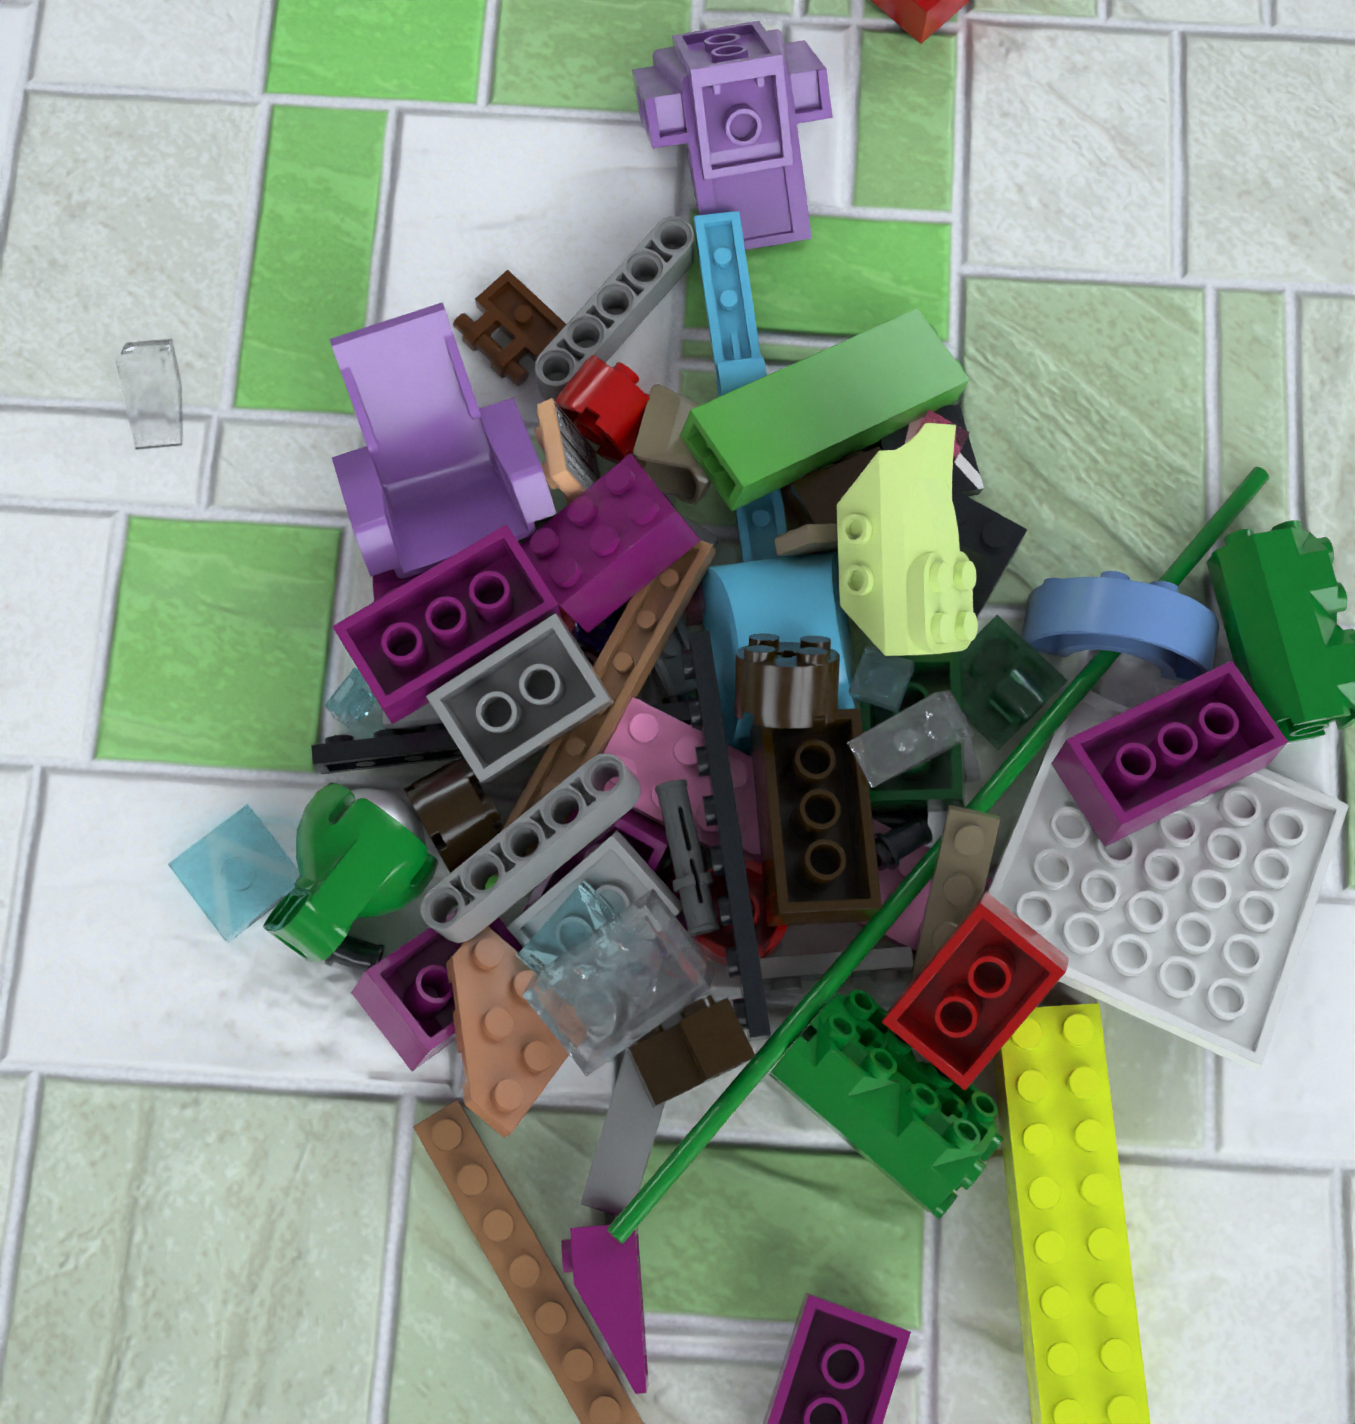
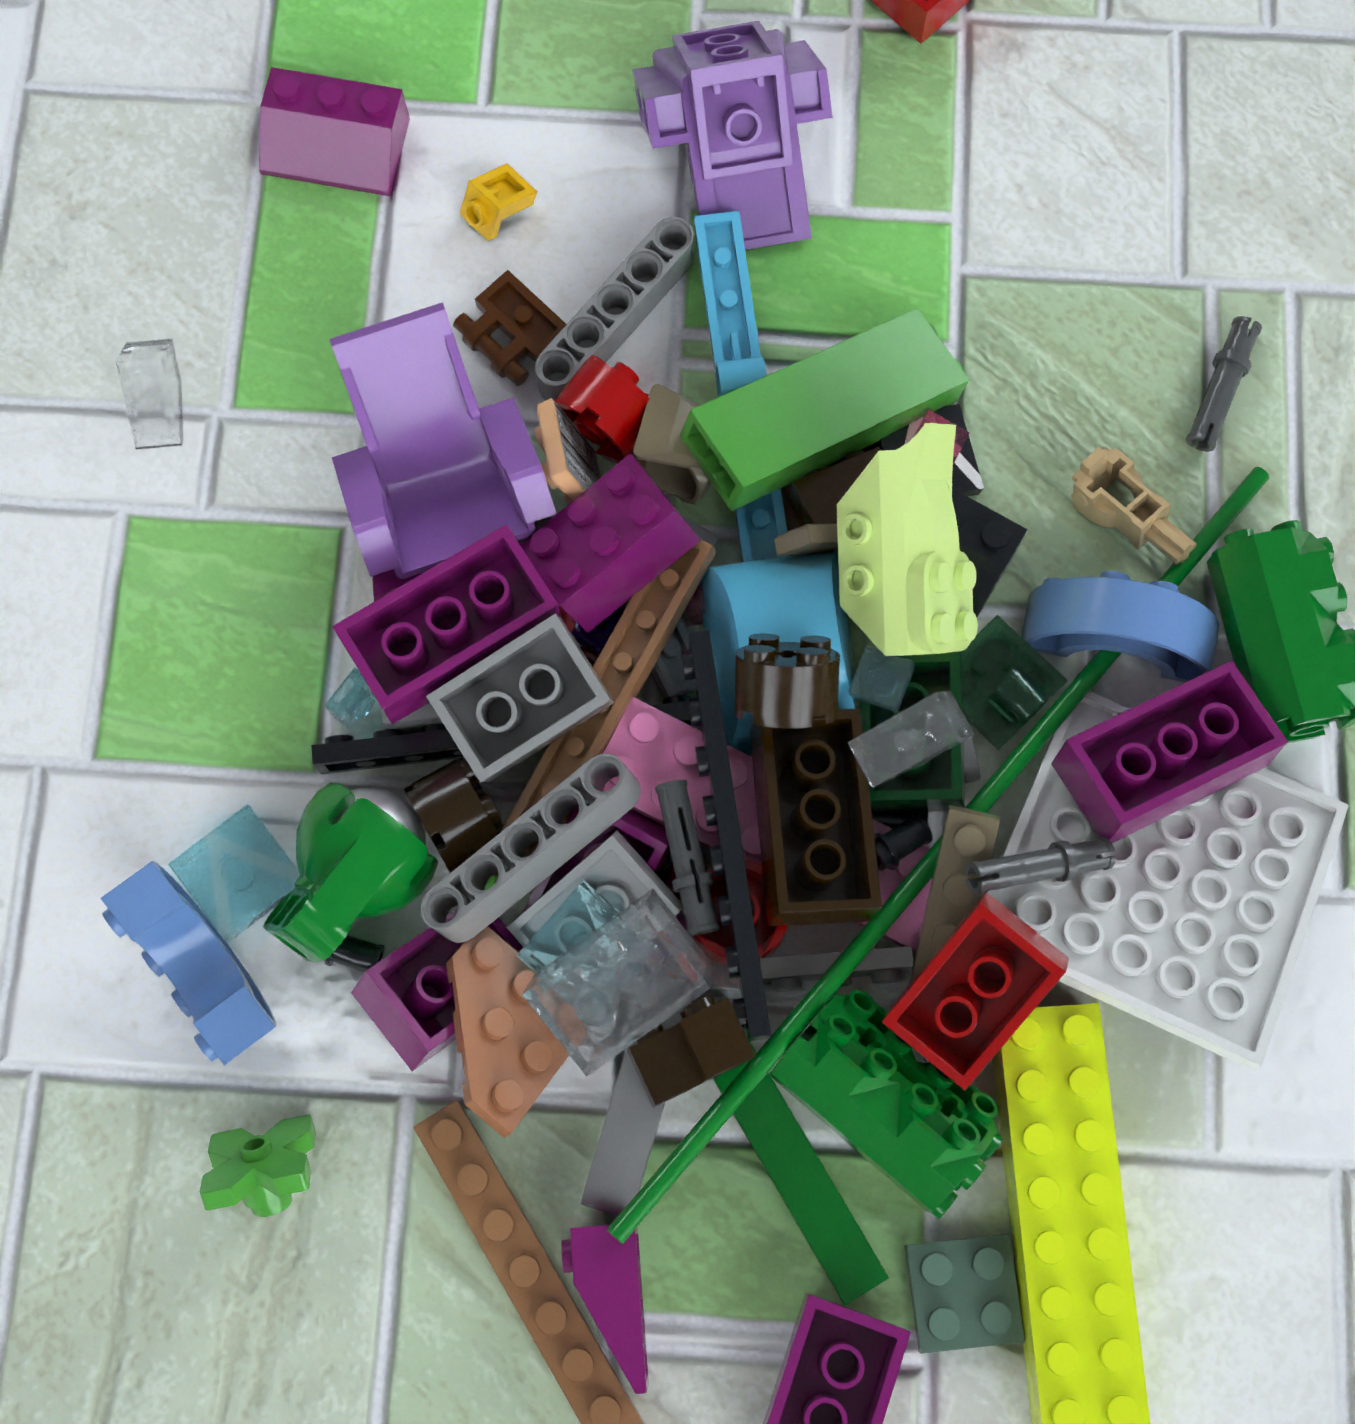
none -> medium blue brick [100,861,276,1065]
none -> bright green plant [199,1114,316,1217]
none -> slope [259,67,410,197]
none -> yellow bracket [460,163,538,241]
none -> green tile [713,1030,889,1305]
none -> sand green plate [905,1234,1025,1354]
none -> dark grey pin [965,837,1116,895]
none -> tan piece [1071,447,1196,565]
none -> dark grey pin [1186,316,1262,452]

